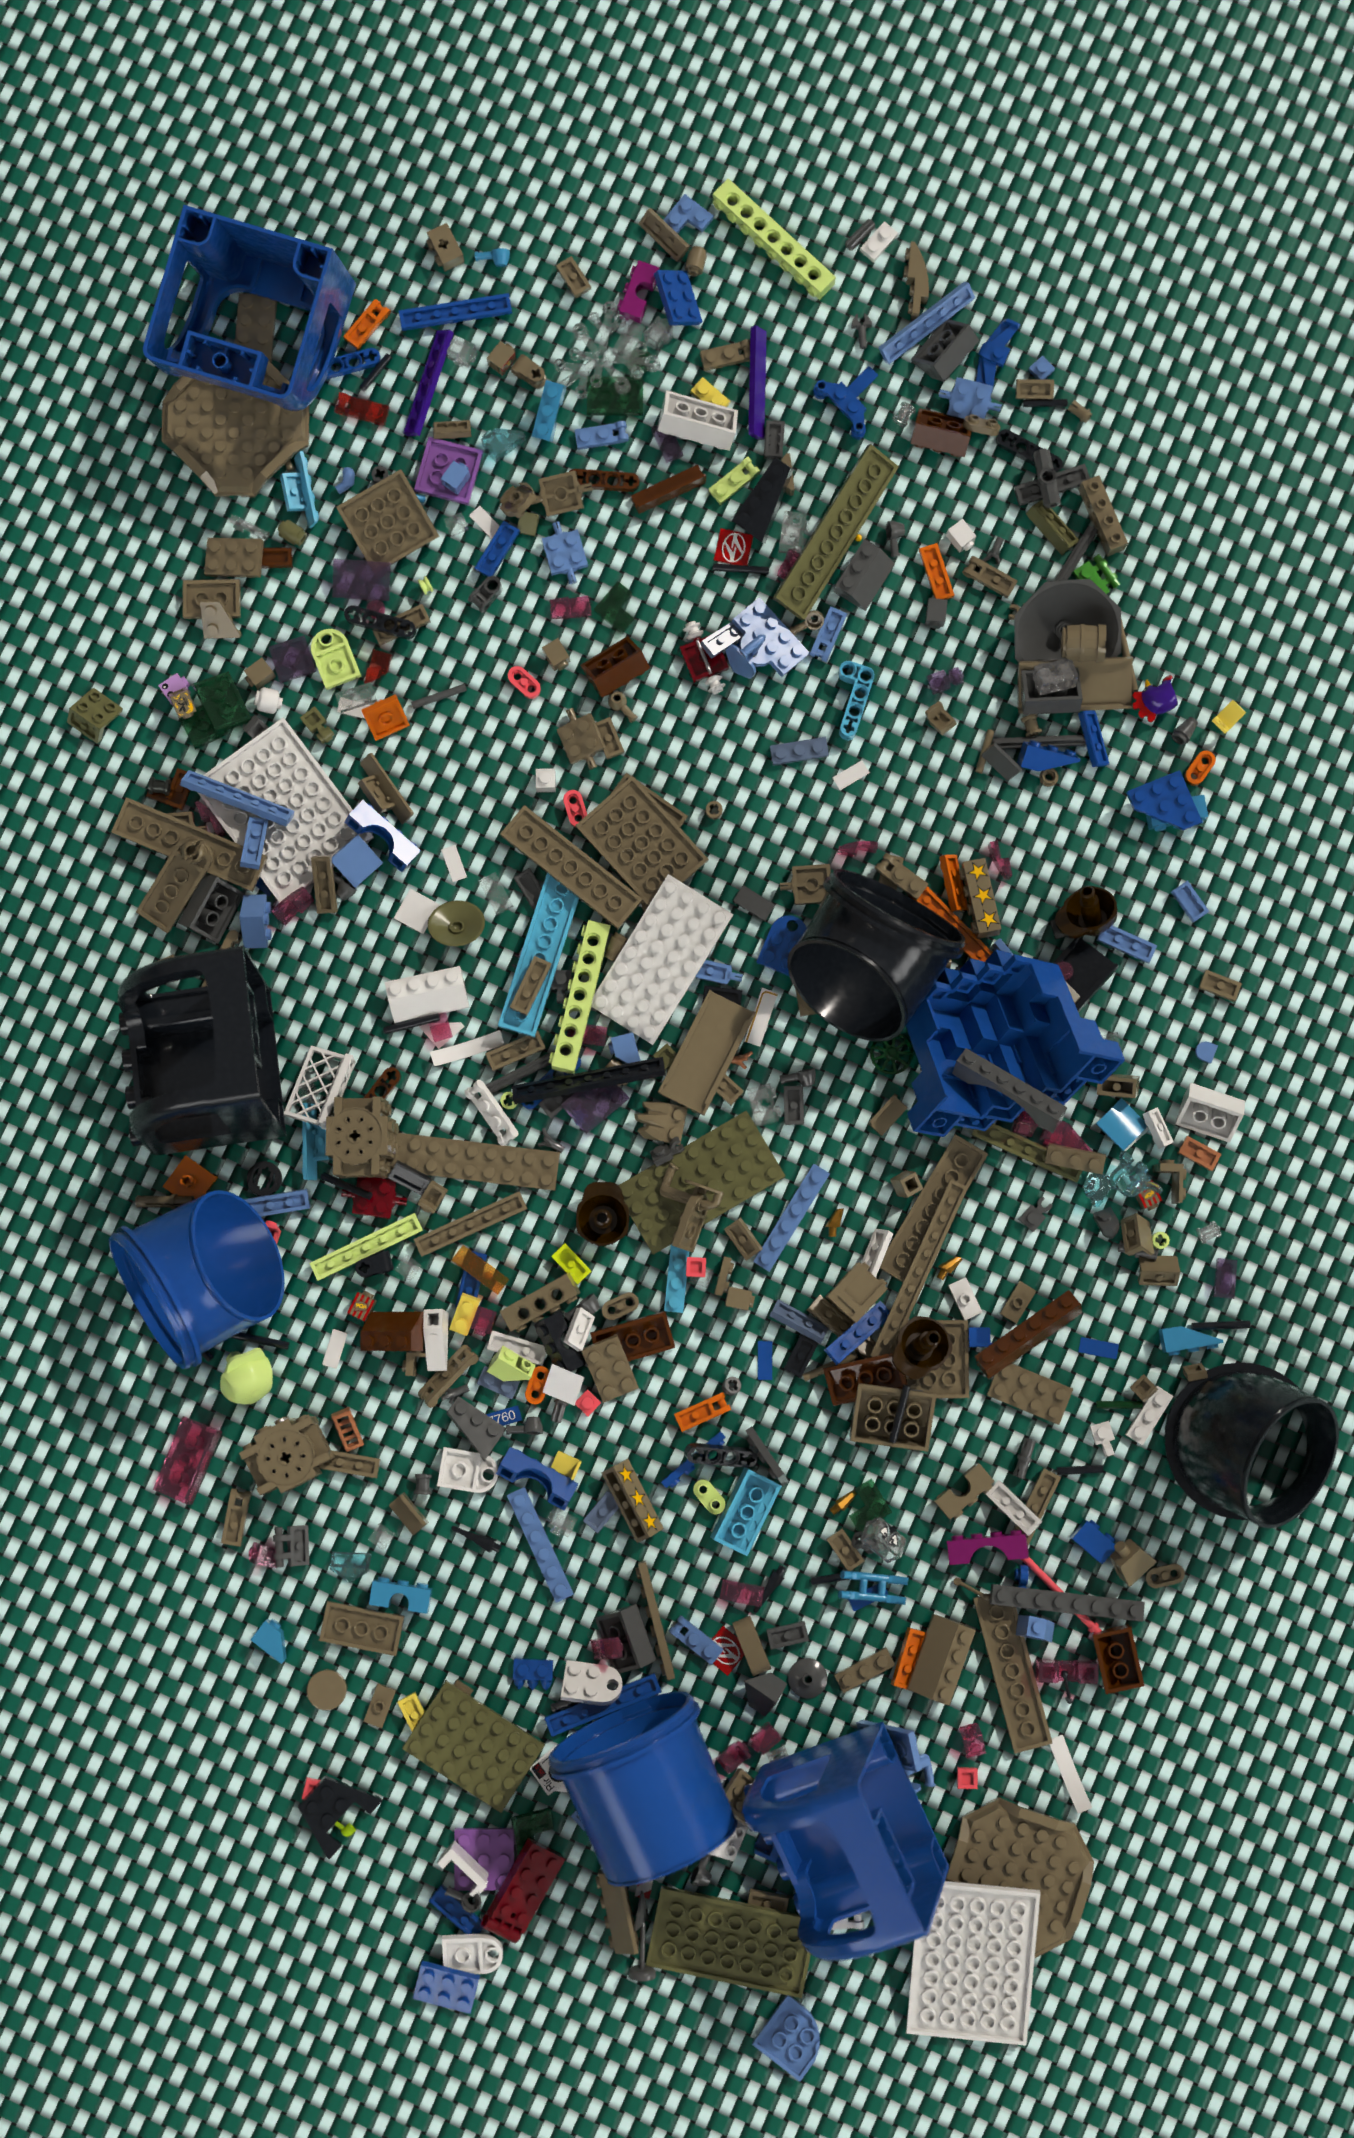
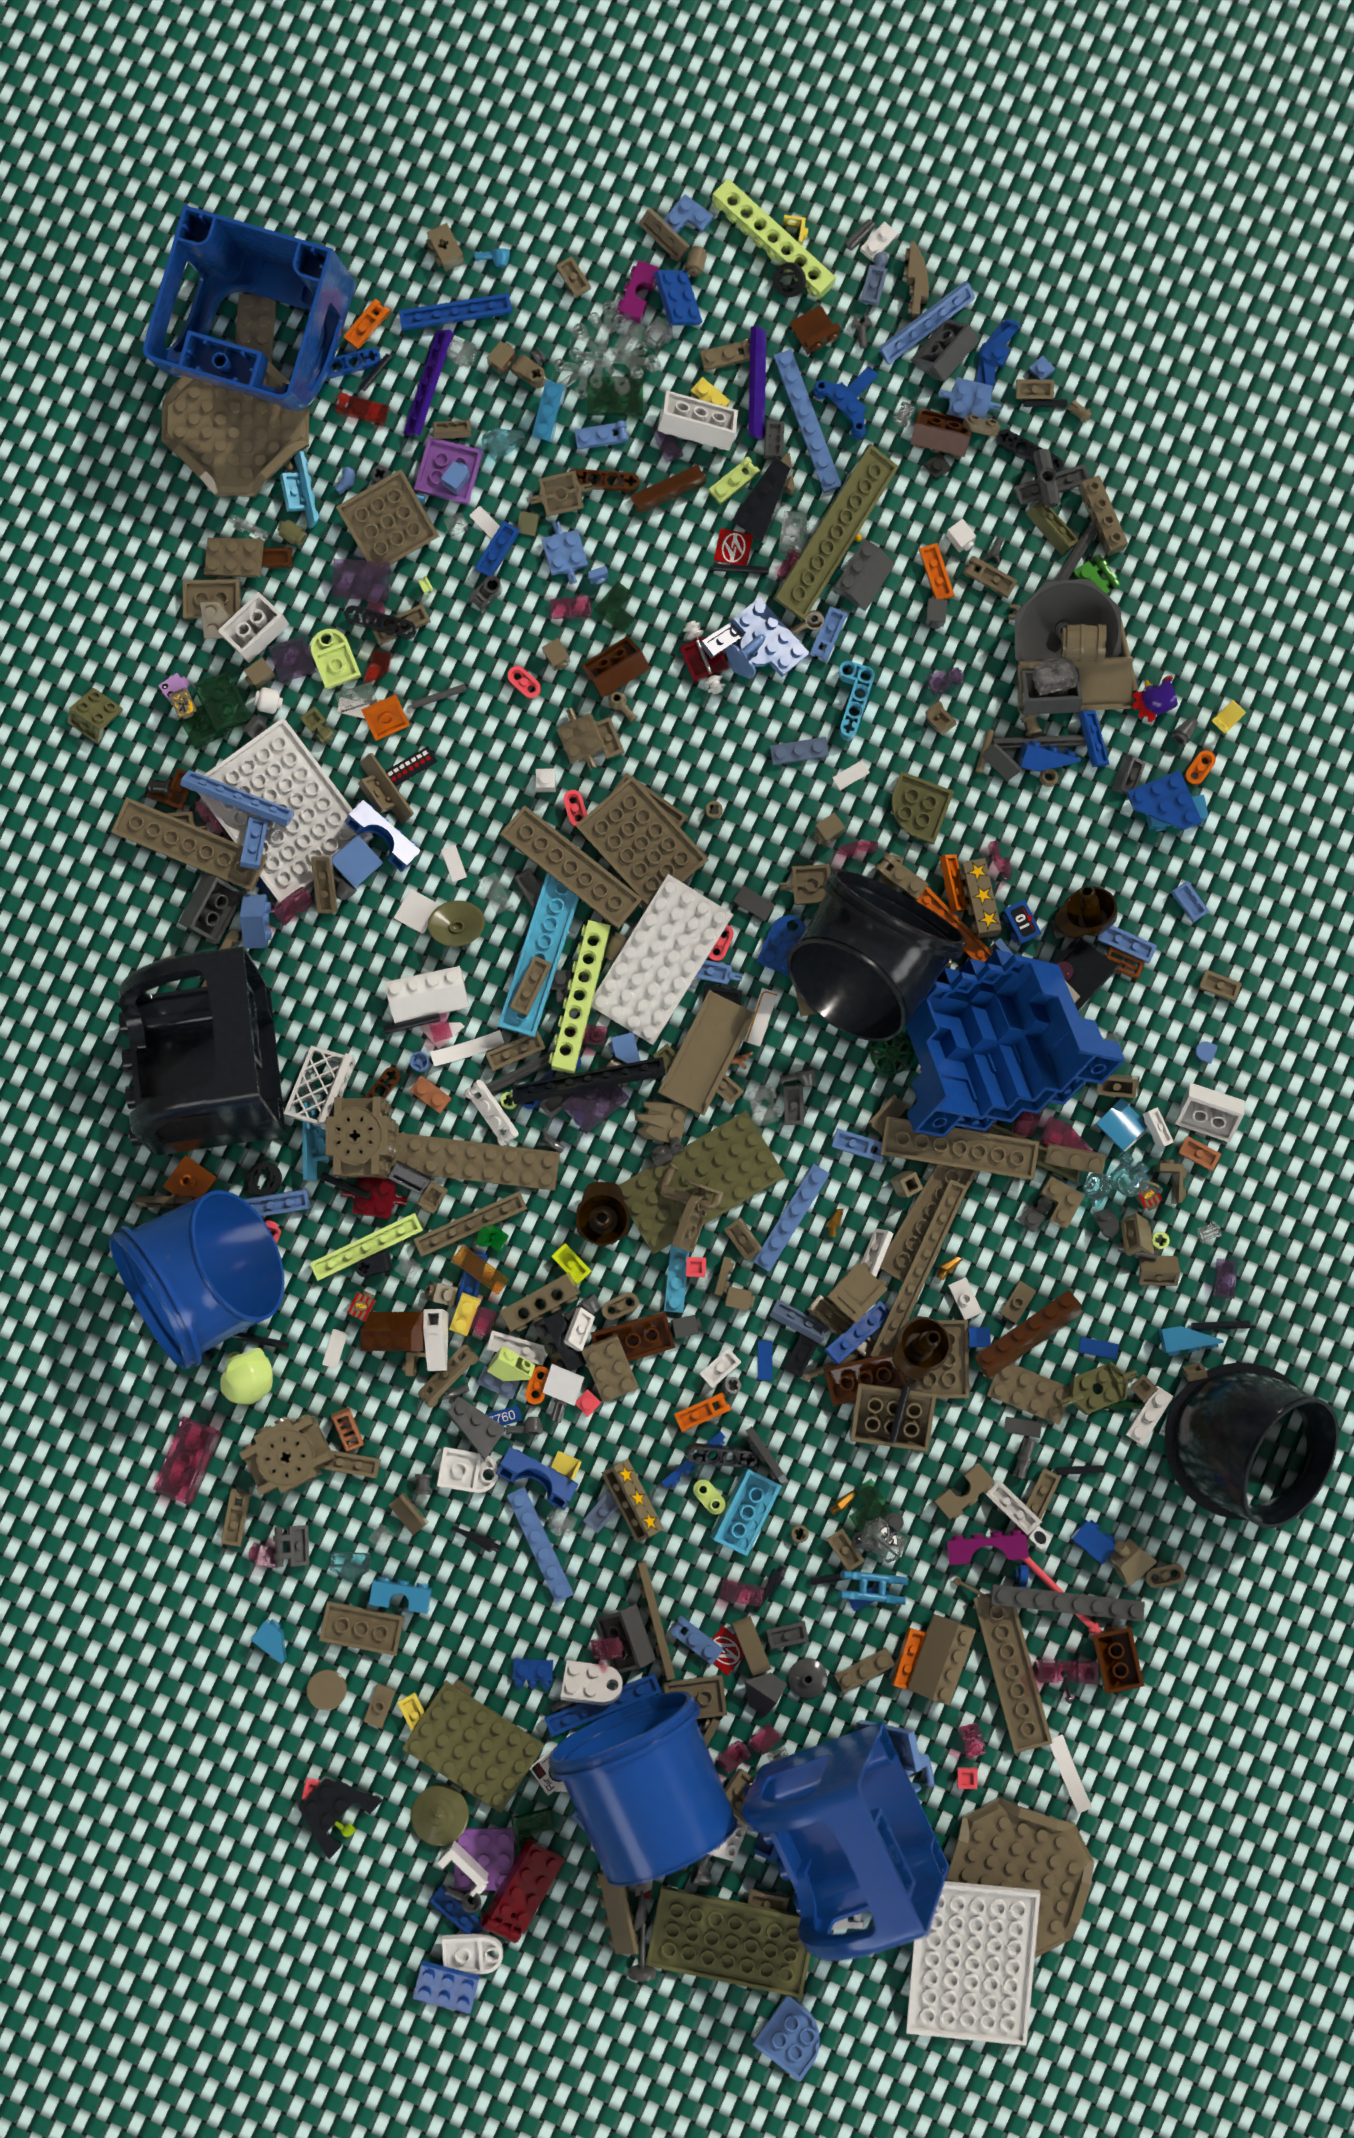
dark tan plate [136,836,213,933] -> none
dark tan plate [500,482,537,518] -> none
dark grey bar [886,521,905,557] -> none
dark grey arch [952,1048,1067,1133] -> none
medium blue slope [1016,1615,1055,1643] -> none
white plate [1089,1421,1115,1457] -> none
none -> white slope [218,592,289,663]
none -> black sticker [385,746,438,786]
none -> nougat plate [409,1076,452,1114]
none -> medium blue wheel [410,1051,430,1072]
none -> olive hat [411,1784,469,1846]
none -> dark tan bracket [425,1281,458,1306]
none -> green bracket [475,1225,509,1251]
none -> dark grey bush [530,348,547,366]
none -> medium blue plate [588,566,609,584]
none -> dark tan plate [664,1674,727,1719]
none -> dark grey brick [672,1315,702,1338]
none -> white plate [700,1348,741,1388]
none -> dark tan plate [702,1717,720,1746]
none -> coral plate [708,925,734,962]
none -> black piece [773,262,806,297]
none -> medium blue plate [774,349,842,494]
none -> light yellow bracket [783,215,808,245]
none -> reddish brown bracket [790,306,841,355]
none -> dark tan bush [791,1525,809,1543]
none -> dark tan brick [813,812,845,848]
none -> medium blue plate [831,1128,884,1163]
none -> sand blue plate [860,252,888,306]
none -> dark tan plate [880,1116,1040,1180]
none -> dark grey plate [884,1512,904,1532]
none -> olive plate [891,771,954,845]
none -> pearl dark grey plate [924,453,951,480]
none -> brick [1001,899,1042,946]
none -> dark grey sticker [1004,1417,1042,1438]
none -> sticker [1029,1525,1051,1550]
none -> dark tan brick [1039,1176,1085,1230]
none -> olive plate [1059,1362,1138,1415]
none -> dark orange tile [1105,947,1145,980]
none -> dark grey slope [1111,755,1146,796]

